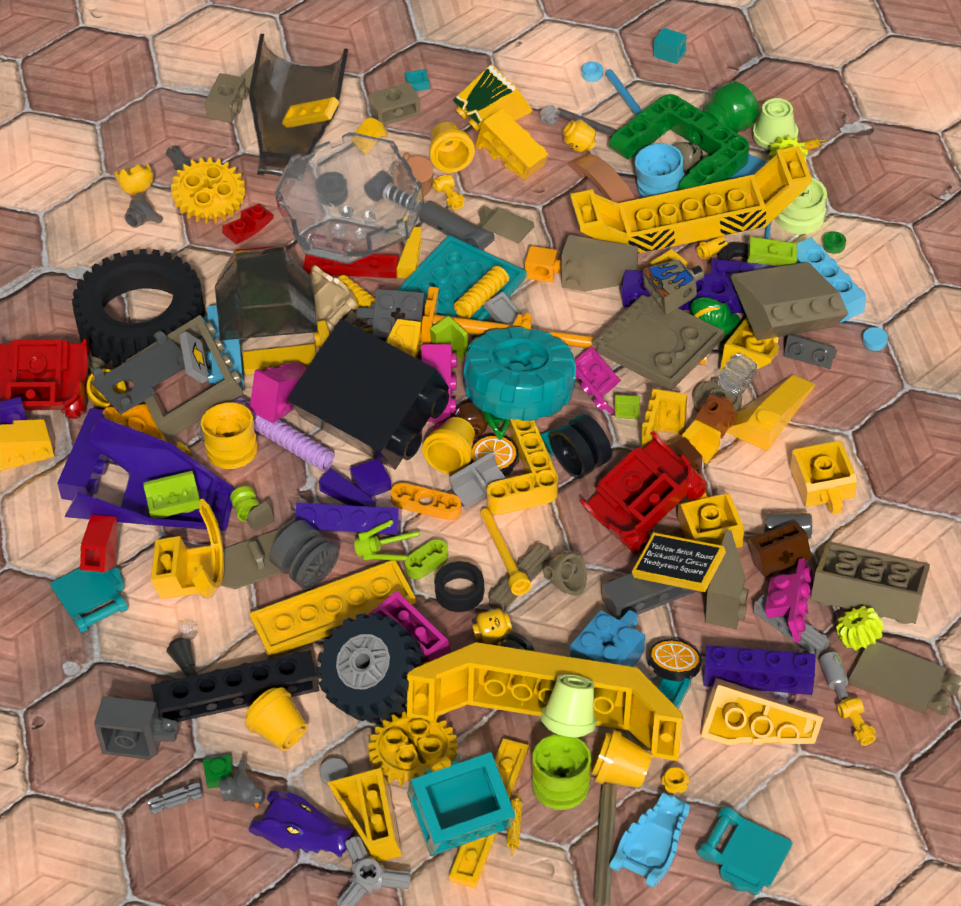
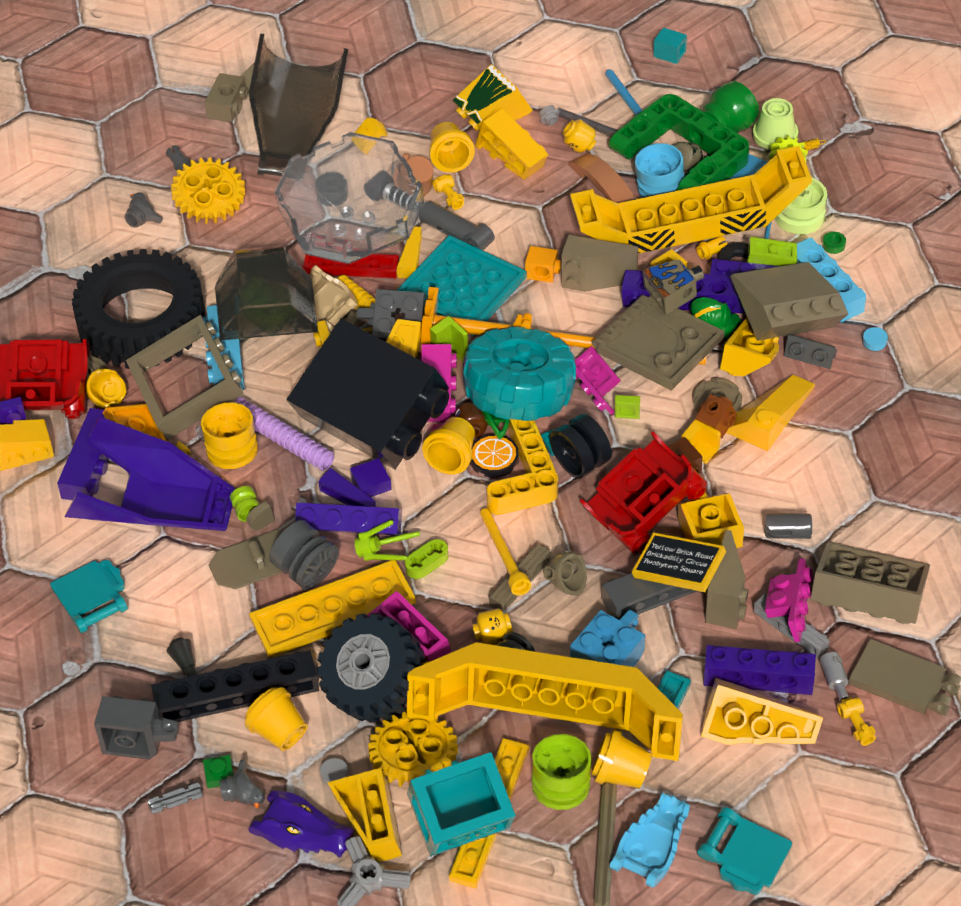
red slope [80,514,117,573] -> none
dark grey piece [91,330,185,415] -> none
yellow hair [114,163,153,194] -> none
lime bracket [143,471,200,519] -> none
yellow piece [151,499,224,599] -> none
clear hinge [178,619,199,640] -> none
light grey tile [179,331,209,384] -> none
red slope [222,204,273,245] -> none
yellow tile [243,344,316,375] -> none
dark pink wedge [249,362,307,423] -> none
yellow tile [282,97,339,128] -> none
dark tan brick [369,82,420,126] -> none
light orange beam [390,483,462,520] -> none
teal tile [404,69,430,91] -> none
black tyre [434,561,485,613] -> none
light grey panel [449,452,506,510] -> none
yellow piece [454,266,509,319] -> none
dark tan panel [478,206,534,244] -> none
light grey tile [483,291,533,329] -> none
yellow piece [507,792,522,857] -> none
yellowish green piece [540,674,597,737] -> none
medium azure tile [581,61,603,82] -> none
yellow plate [641,389,687,450] -> none
tile [647,639,702,681] -> none
yellow plate [662,767,689,794] -> none
clear gear [718,353,757,397] -> none
reddish brown brick [749,521,812,577] -> none
yellow hinge [790,440,857,515] -> none
neon yellow gear [836,606,884,651] -> none

